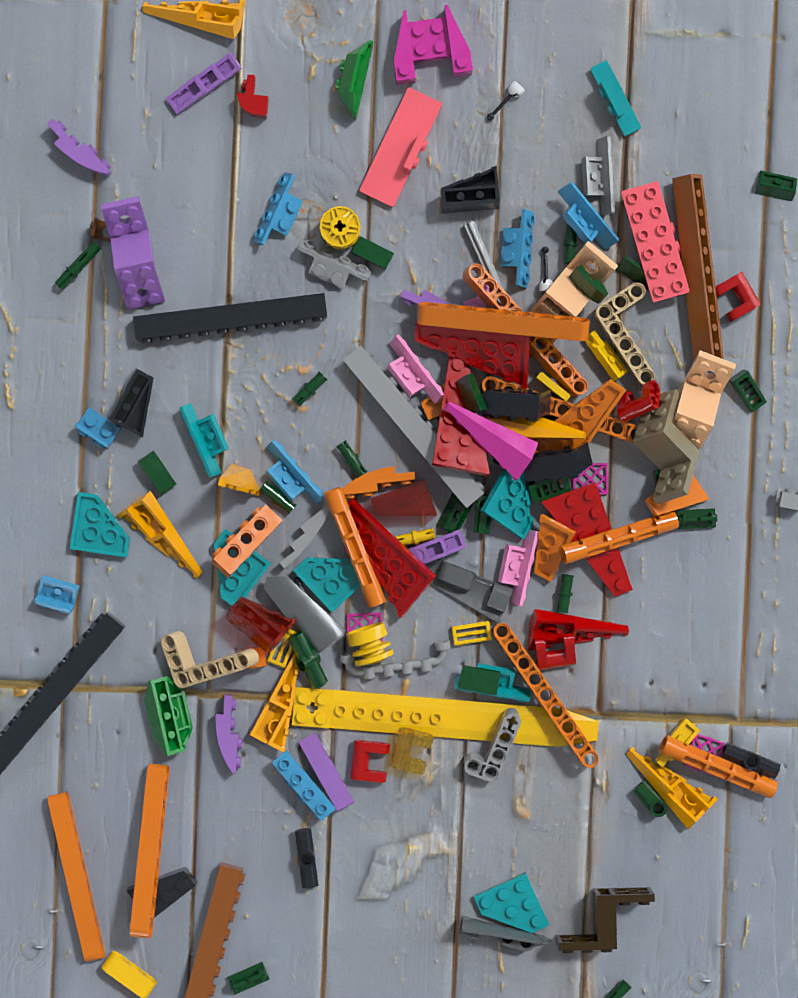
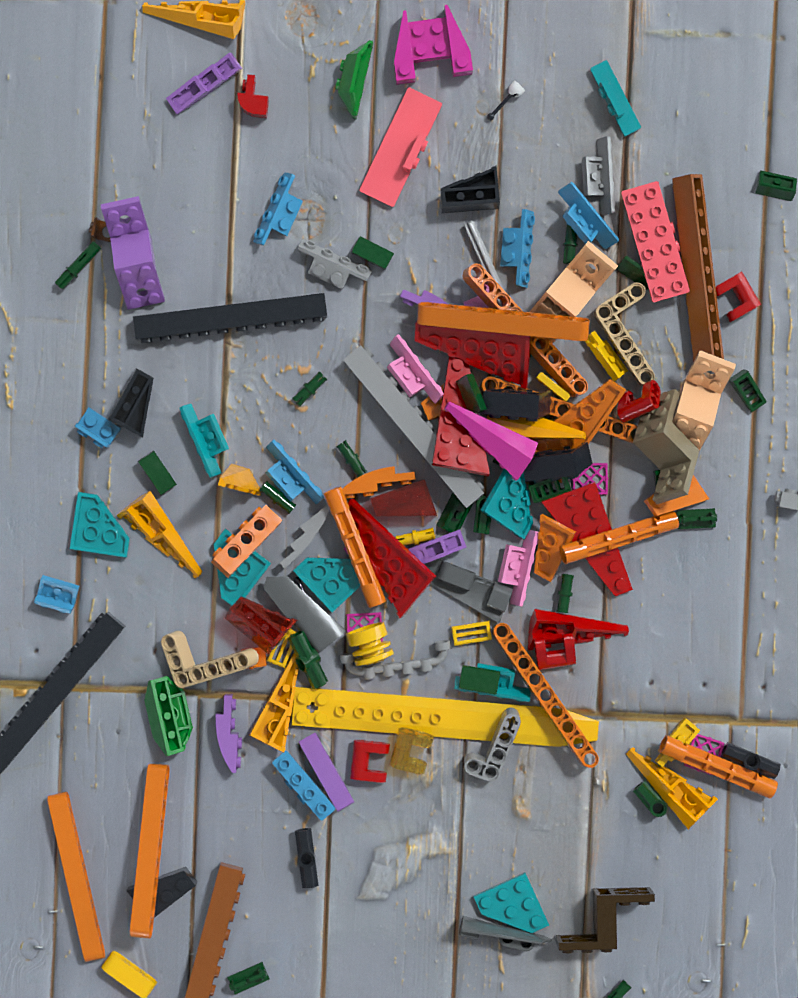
medium lavender slope [47,118,112,176] -> none
yellow wheel [320,206,360,250] -> none
hinge [539,246,553,293] -> none
dark green slope [569,265,609,304] -> none

